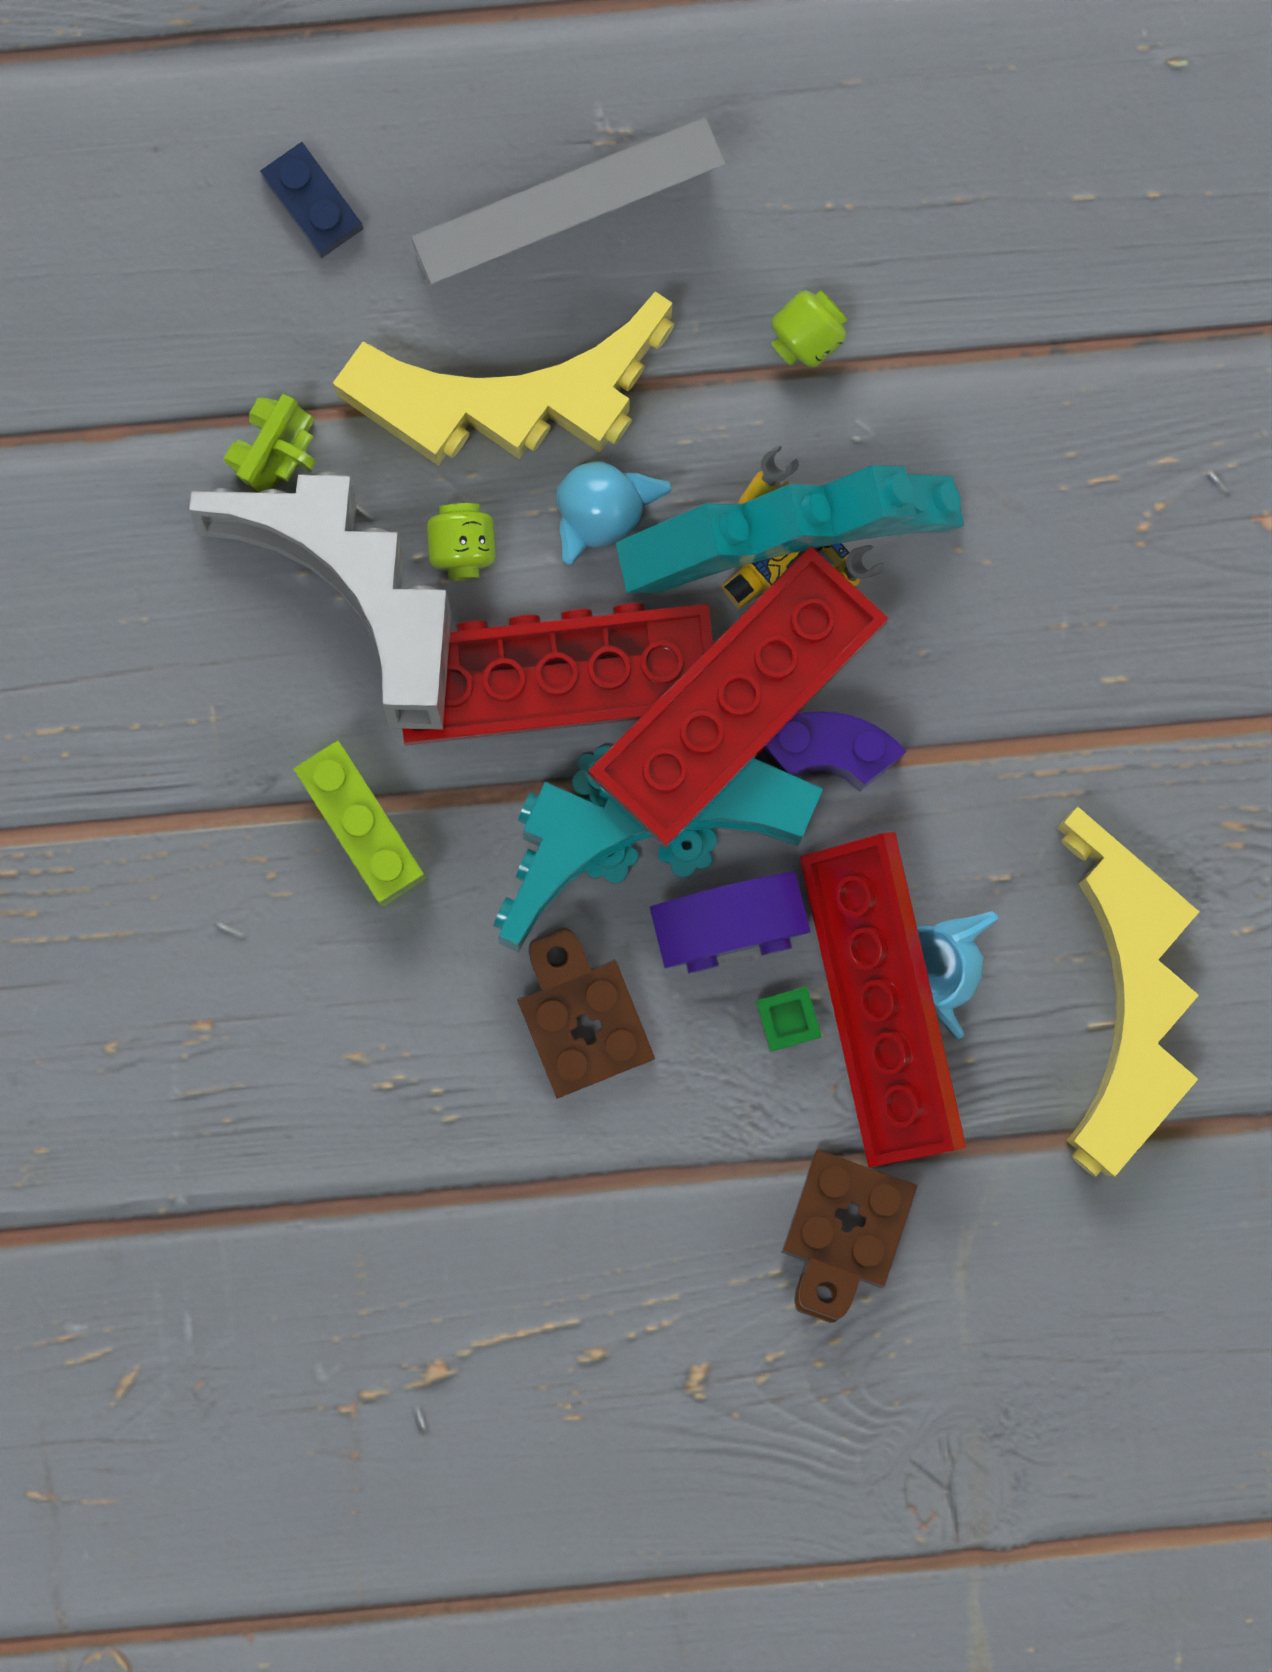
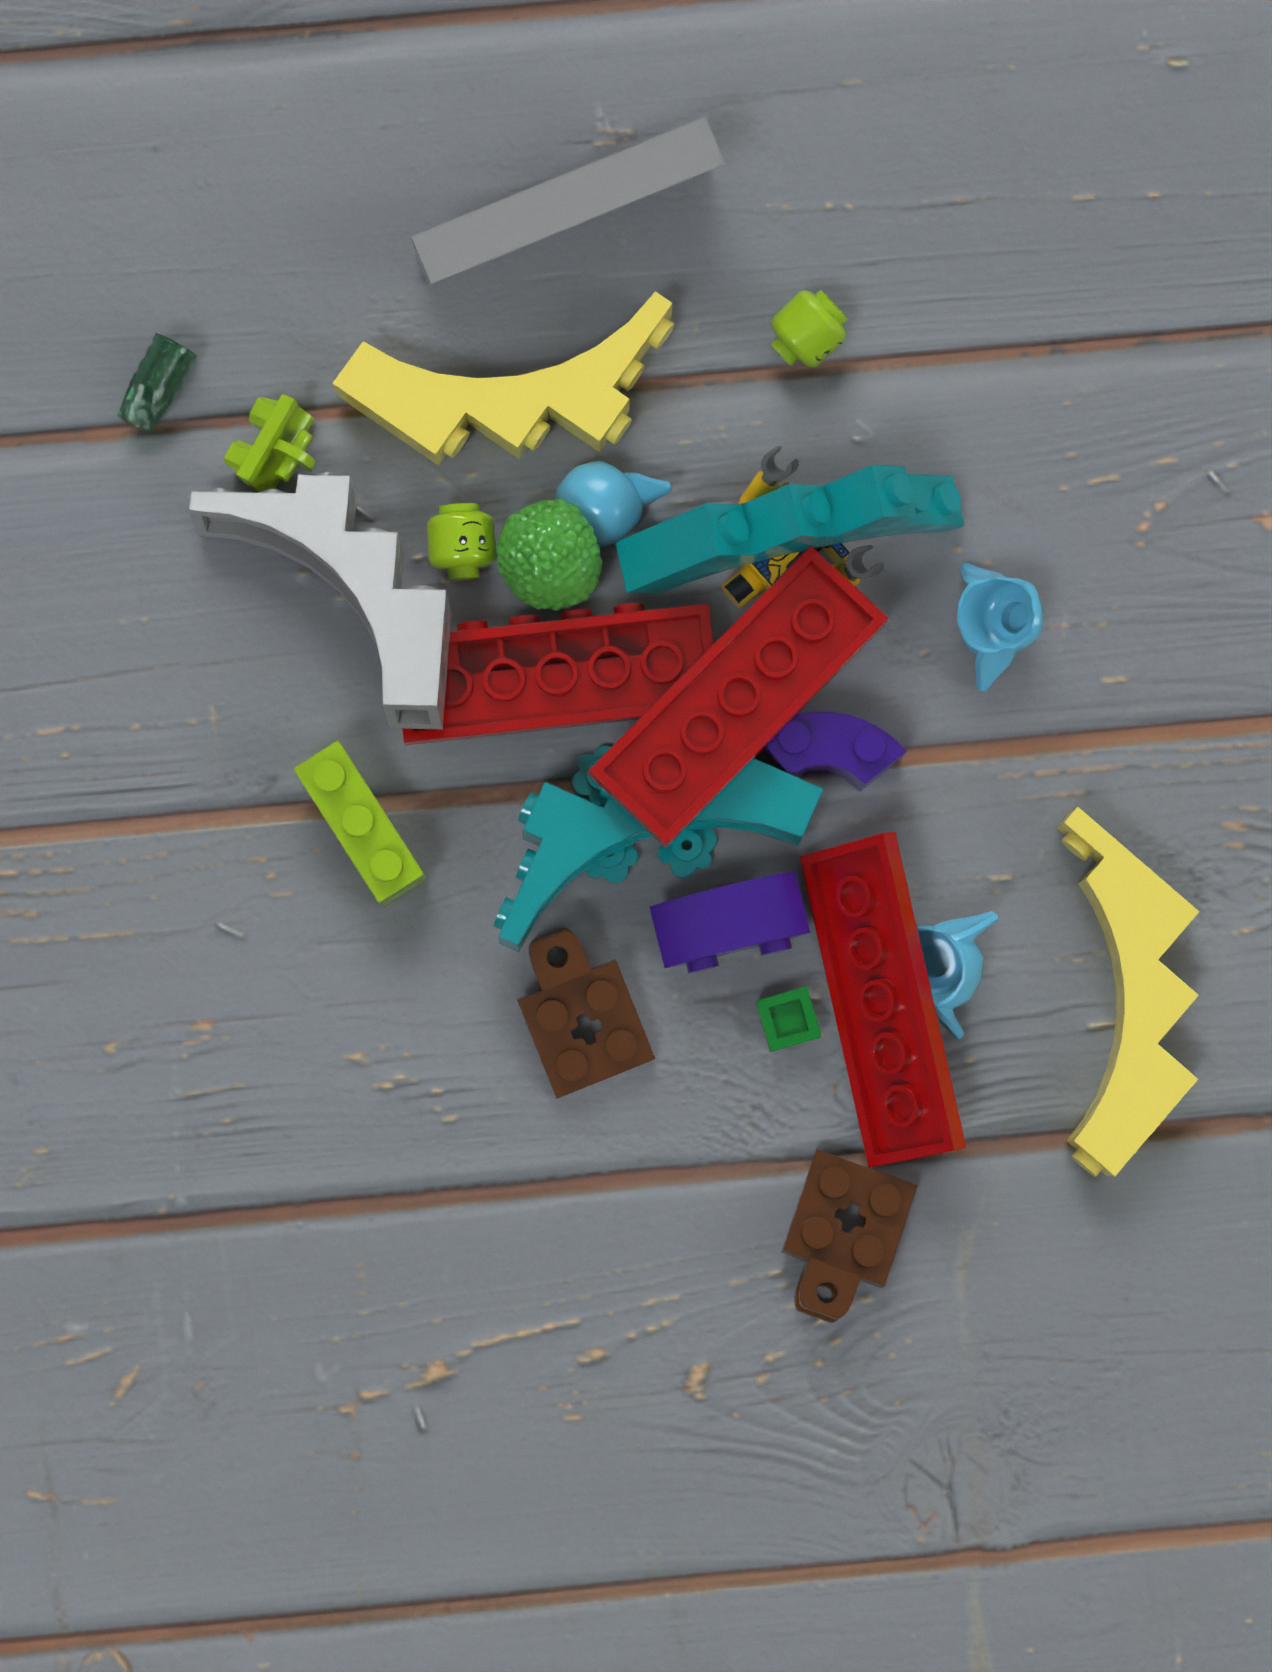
dark blue plate [260,142,363,258] -> none
none -> clear green hinge [117,333,197,433]
none -> bright green hair [496,499,602,610]
none -> medium azure piece [957,563,1044,691]

